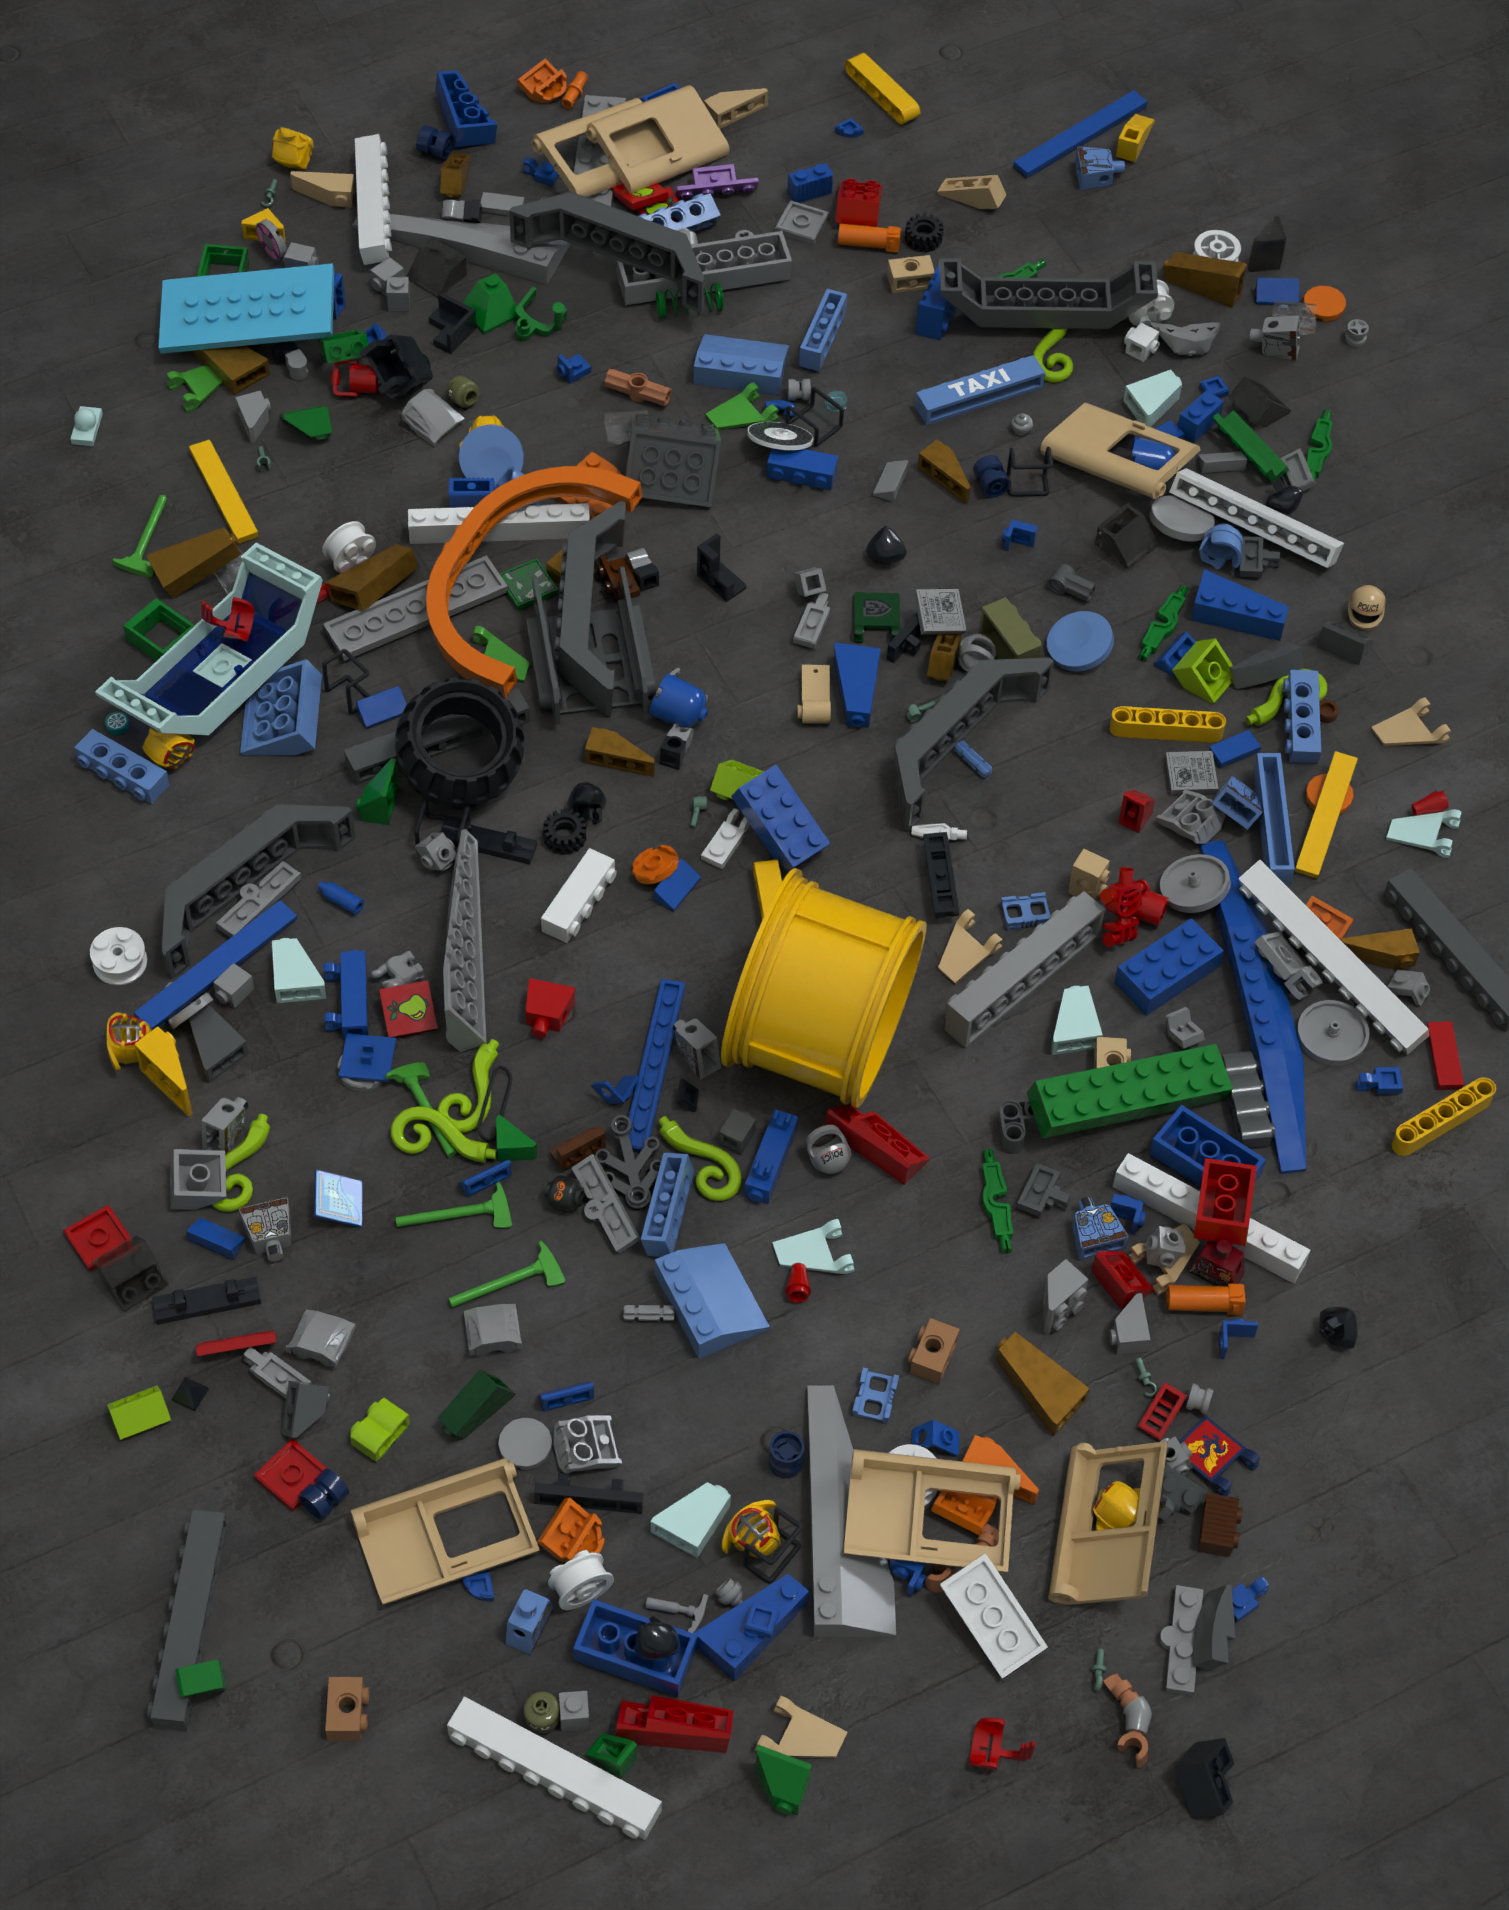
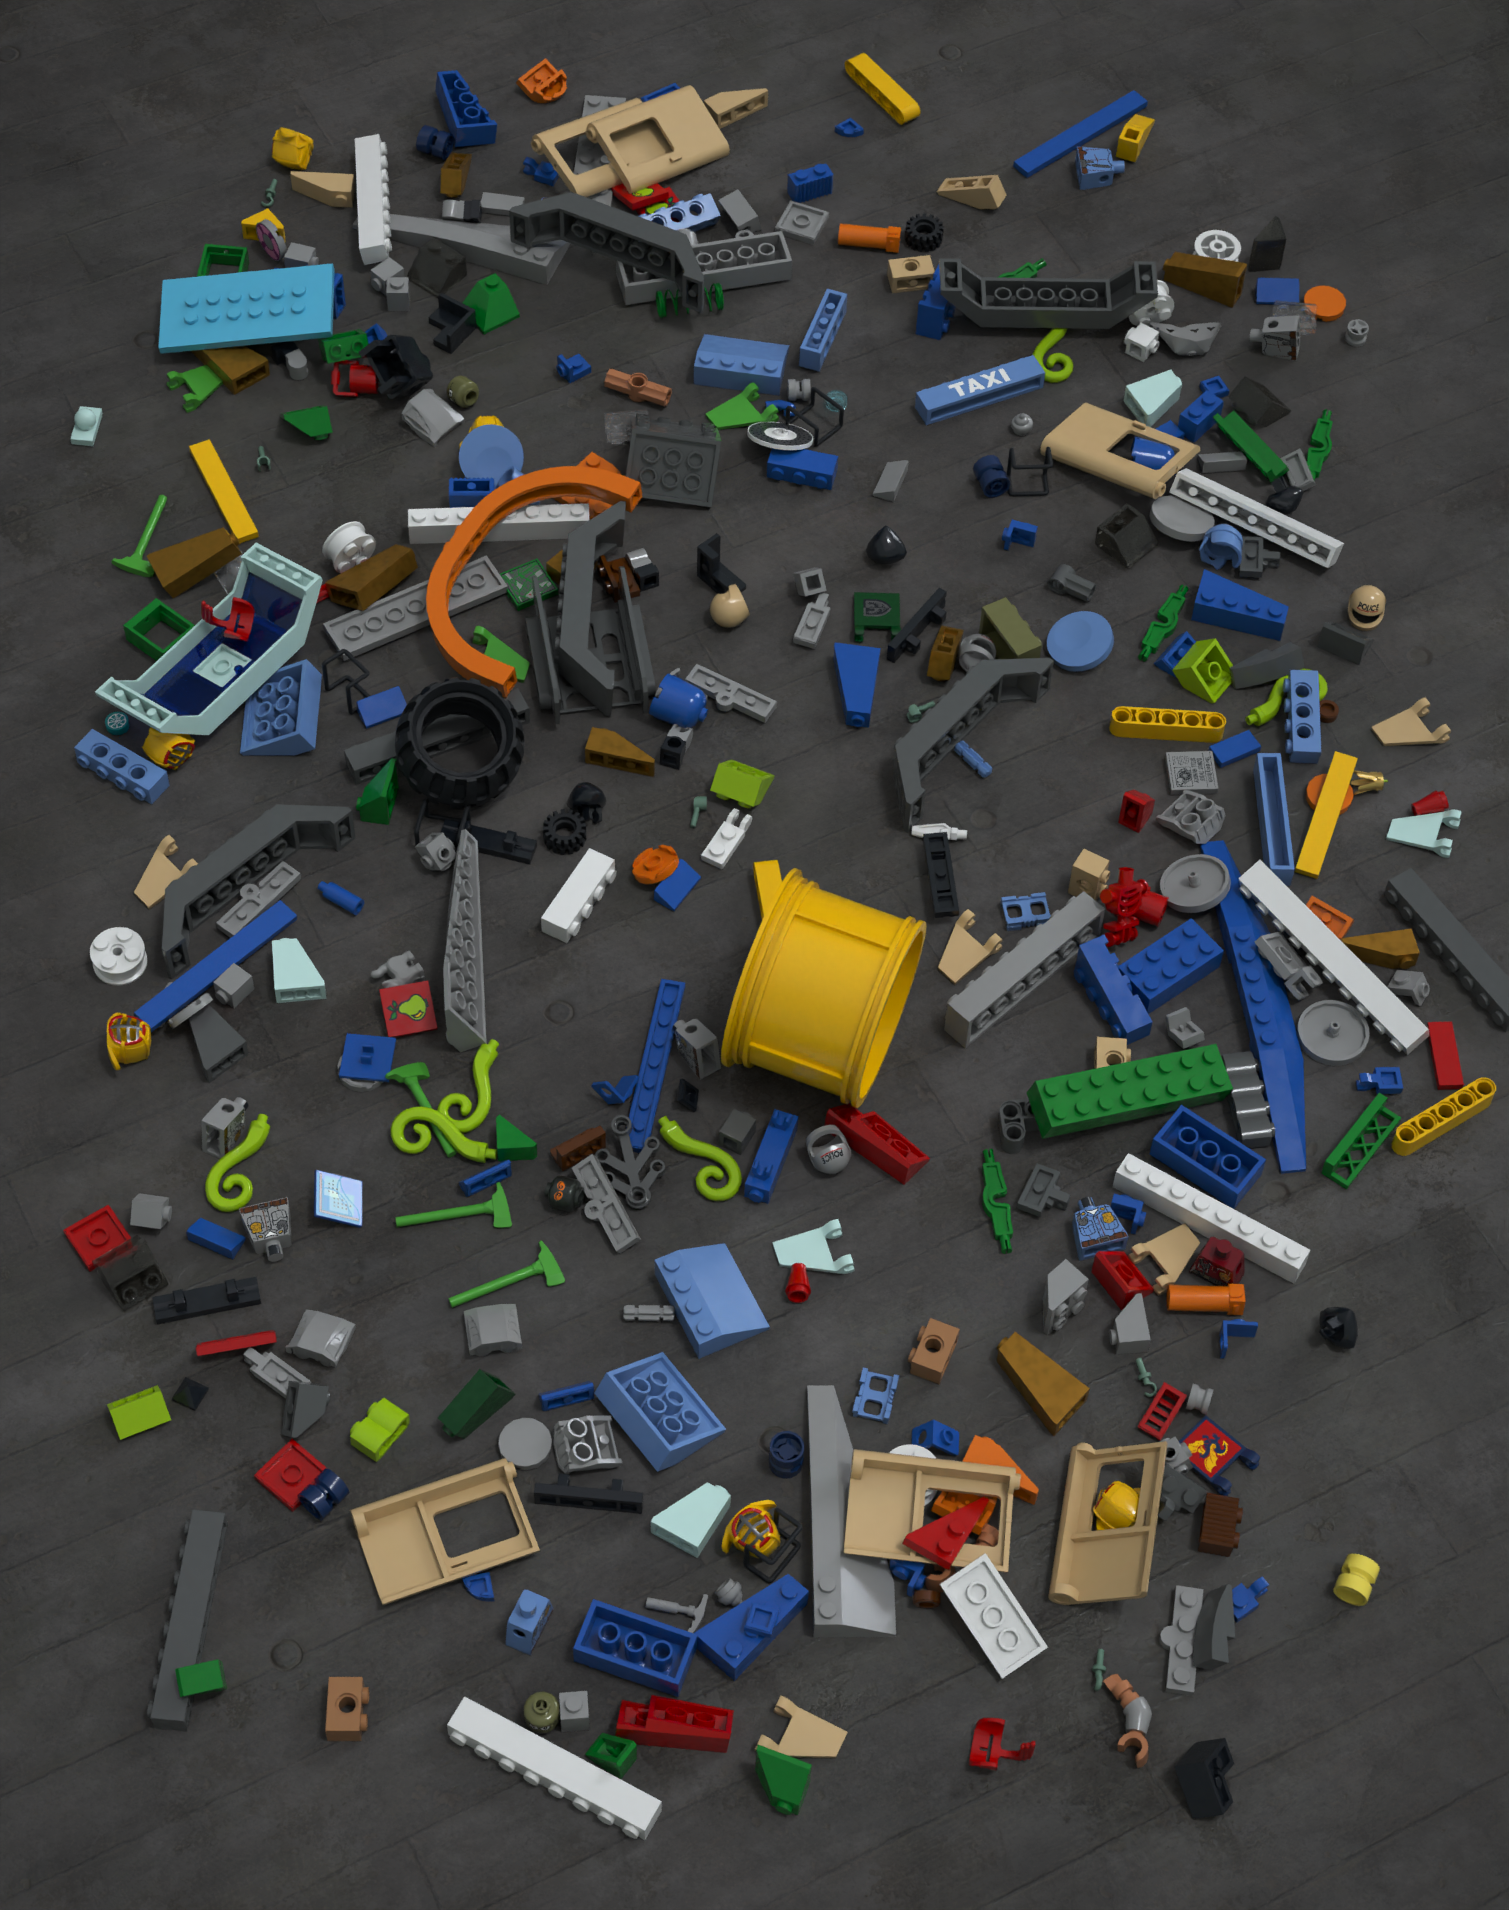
yellow slope [134,1026,193,1117] -> none
light grey slope [170,1149,226,1210] -> none
light grey slope [235,390,271,443] -> none
blue brick [323,950,369,1040] -> none
black piece [477,1065,513,1142] -> none
green piece [515,286,567,341] -> none
red torso [526,978,576,1039] -> none
orange slope [537,1497,605,1563] -> none
white wheel [548,1550,614,1610] -> none
orange pin [561,71,589,109] -> none
black piece [635,1616,681,1660] -> none
medium blue brick [641,1153,694,1257] -> none
medium lavender bracket [675,164,759,199] -> none
blue brick [731,765,830,875] -> none
tan door [797,665,831,724] -> none
red slope [835,178,882,227] -> none
light grey tile [914,589,966,634] -> none
pearl gold slope [918,439,970,504] -> none
light aqua slope [1051,986,1103,1055] -> none
light grey brick [1146,1226,1186,1269] -> none
red brick [1194,1158,1257,1246] -> none
medium blue torso [1212,776,1263,830] -> none
none -> light grey brick [130,1193,172,1229]
none -> tan flag [134,835,198,910]
none -> medium blue slope [594,1352,726,1472]
none -> light grey hinge [685,664,777,723]
none -> tan helmet [710,584,750,628]
none -> light grey hinge [718,190,761,233]
none -> red wing [902,1497,989,1570]
none -> reddish brown tile [913,1590,941,1609]
none -> blue wedge [1074,934,1152,1045]
none -> green fence [1321,1093,1401,1190]
none -> light yellow wheel [1333,1553,1380,1606]
none -> pearl gold piece [1351,770,1388,795]

